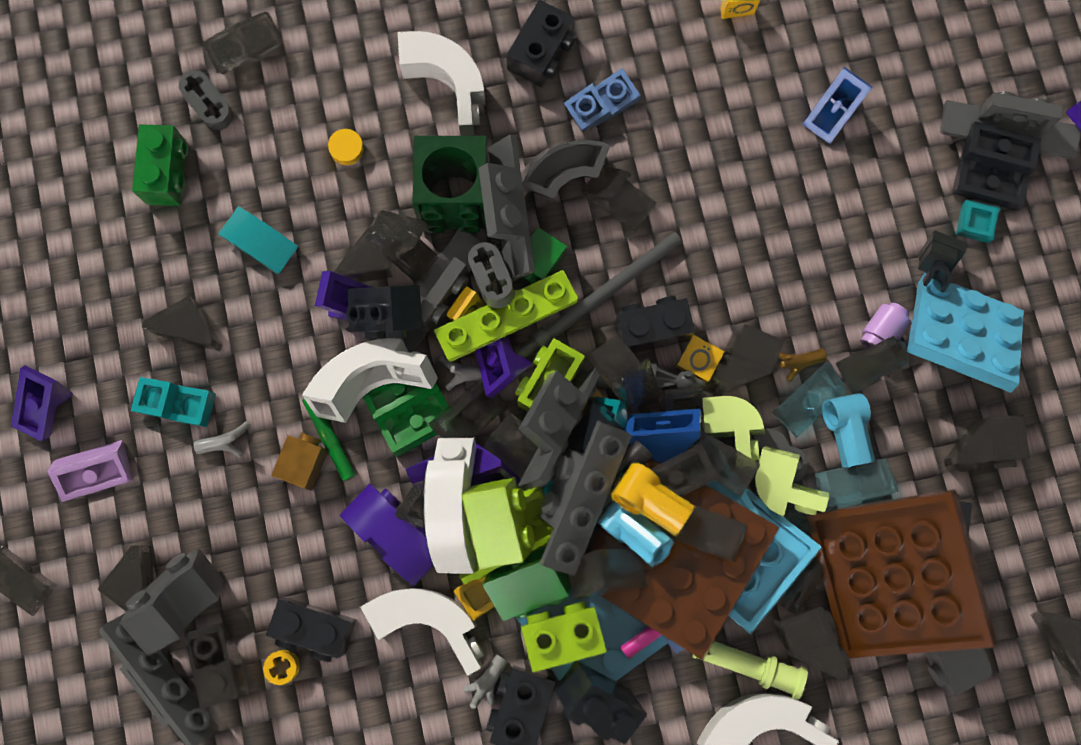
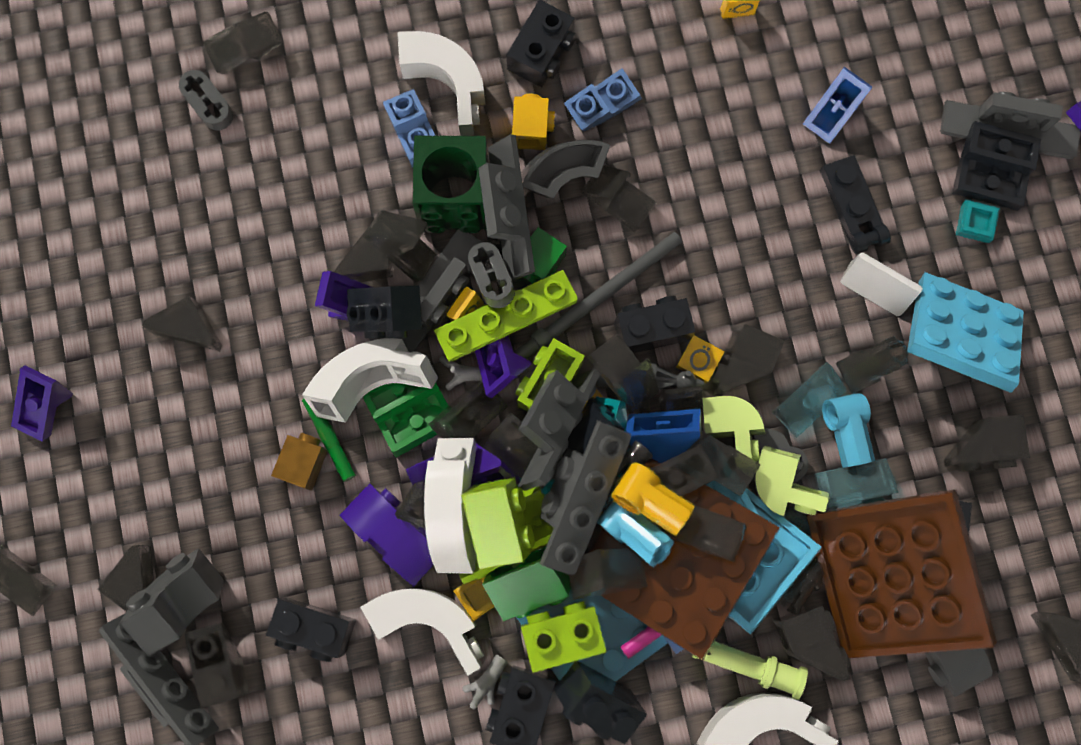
lavender slope [47,440,133,502] -> none
teal slope [130,377,216,428] -> none
green brick [132,124,188,206] -> none
light grey bar [194,421,250,457] -> none
teal slope [218,206,298,275] -> none
yellow bush [263,650,300,685] -> none
yellow tile [328,129,364,165] -> none
pearl gold bar [775,348,827,382] -> none
lavender brick [860,303,912,357] -> none
pearl dark grey piece [918,230,967,293] -> none
none -> medium blue slope [383,89,435,167]
none -> yellow brick [512,94,555,150]
none -> black plate [820,155,891,254]
none -> white slope [840,253,923,316]

